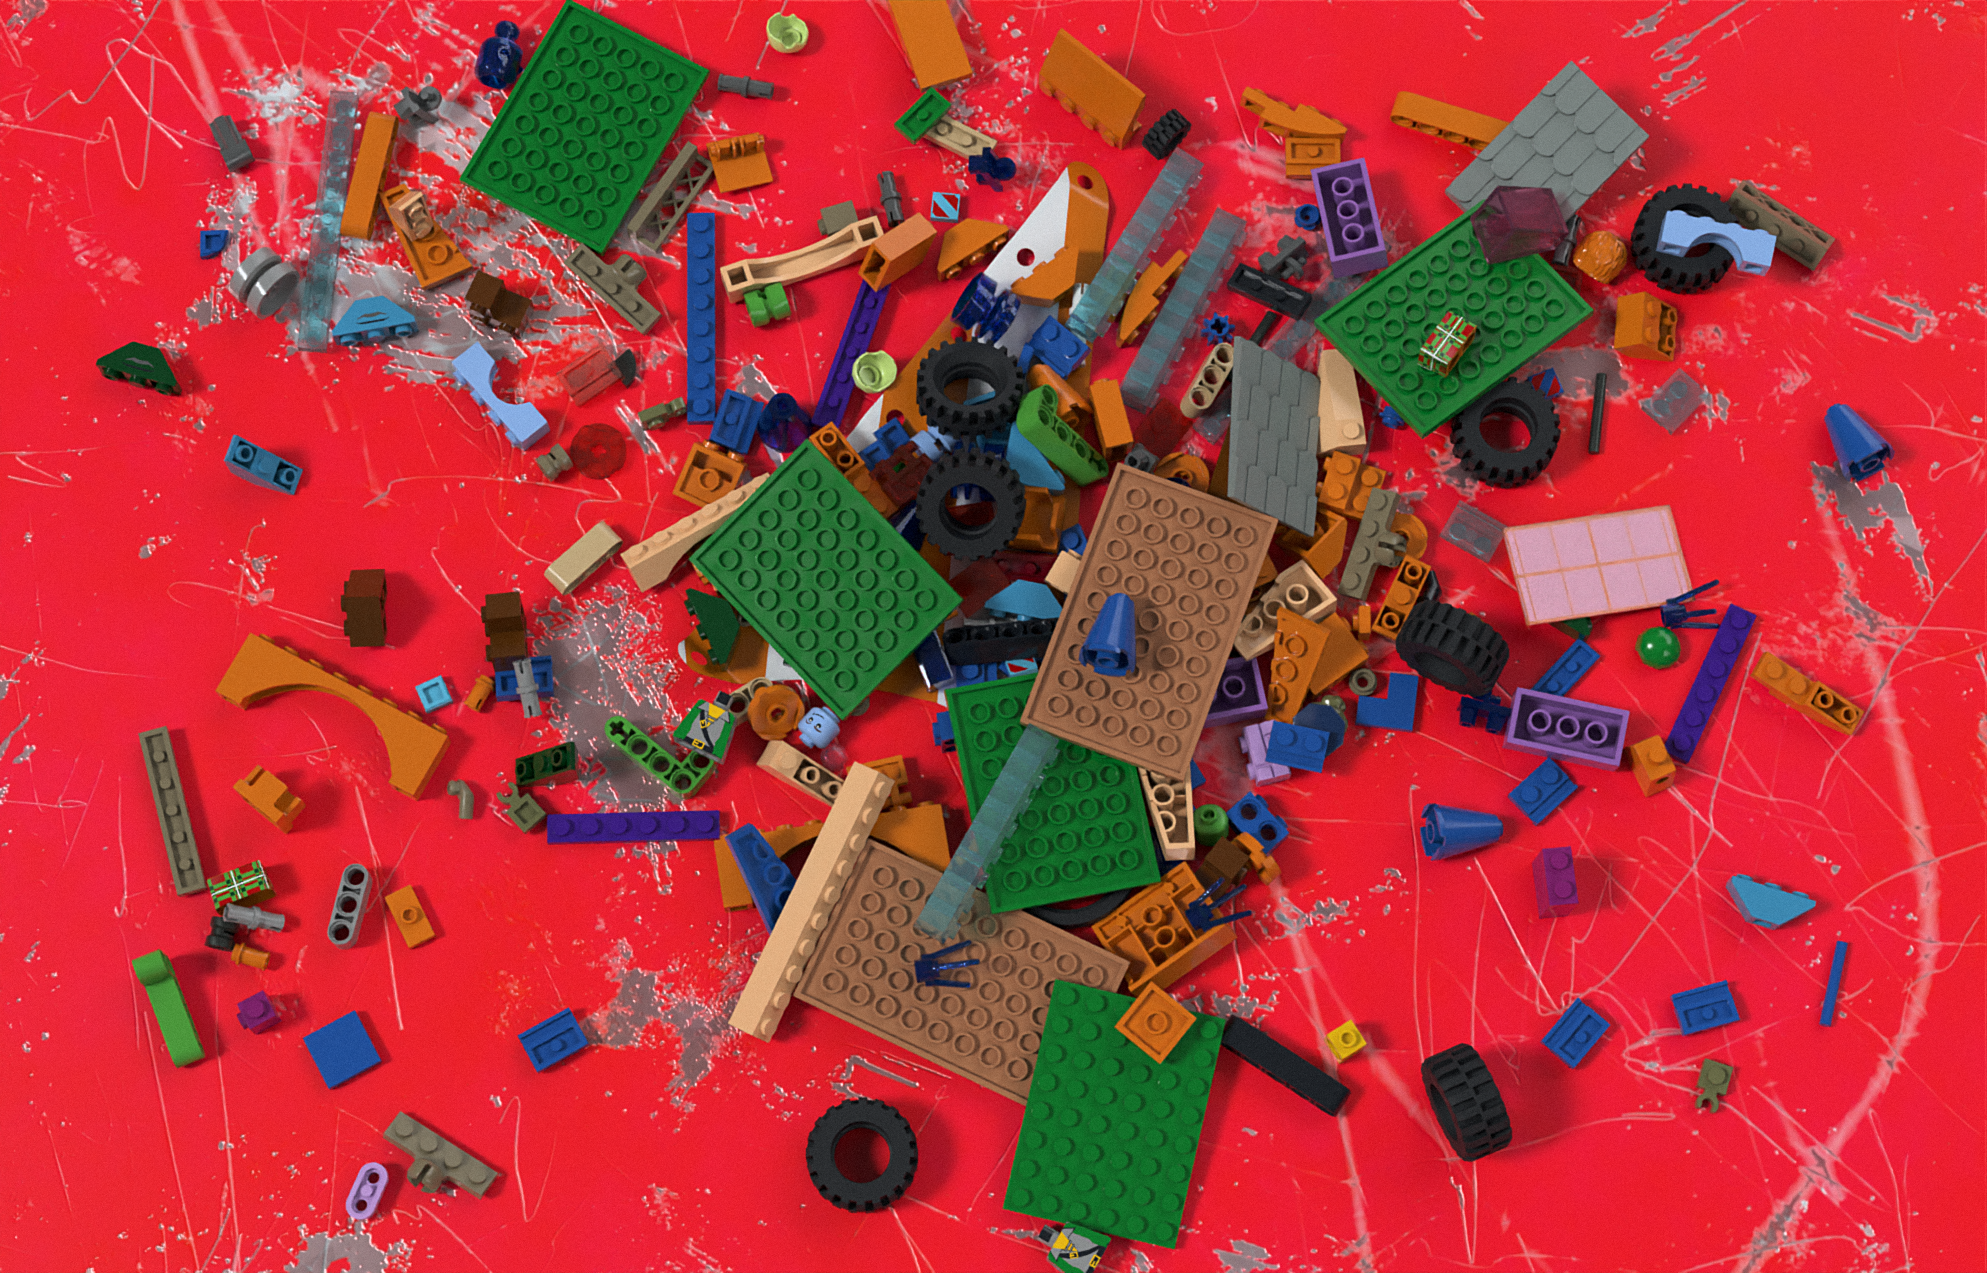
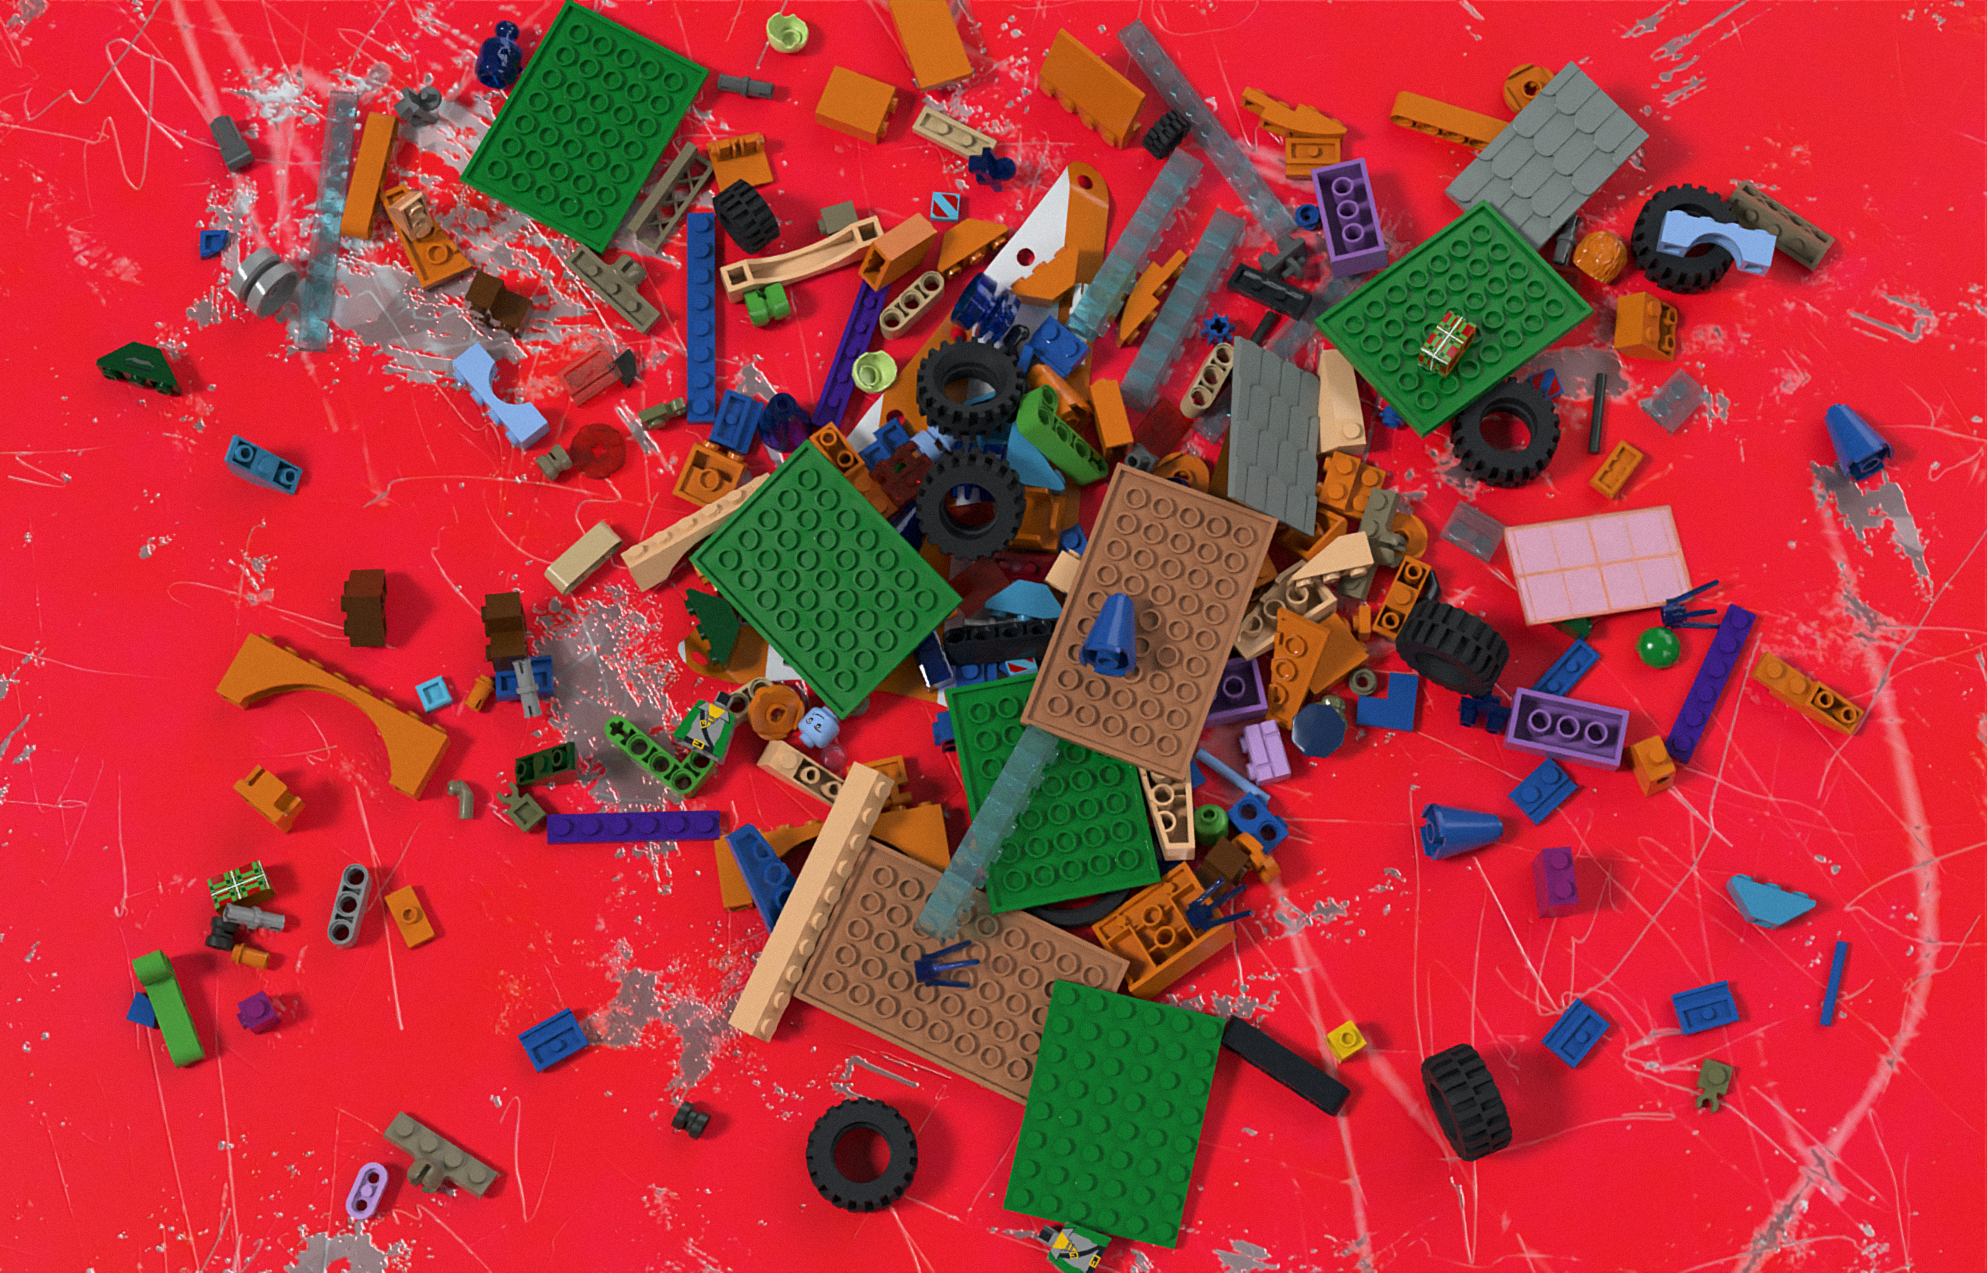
dark tan plate [138,726,208,897] -> none
blue tile [303,1010,382,1090] -> none
dark azure slope [332,296,419,347] -> none
dark grey pin [876,171,905,228] -> none
green plate [894,87,951,145] -> none
orange plate [1114,981,1197,1064] -> none
blue plate [1265,721,1330,773] -> none
clear pink slope [1470,185,1569,264] -> none
none -> blue tile [126,992,157,1029]
none -> pearl dark grey wheel [671,1101,711,1141]
none -> black tyre [712,179,780,255]
none -> orange brick [815,65,899,145]
none -> tan beam [880,271,944,340]
none -> black arm [1002,324,1030,363]
none -> clear light blue plate [1117,18,1298,244]
none -> light blue bar [1195,748,1271,802]
none -> light nougat slope [1286,531,1374,589]
none -> orange plate [1503,64,1555,115]
none -> orange plate [1589,440,1645,500]

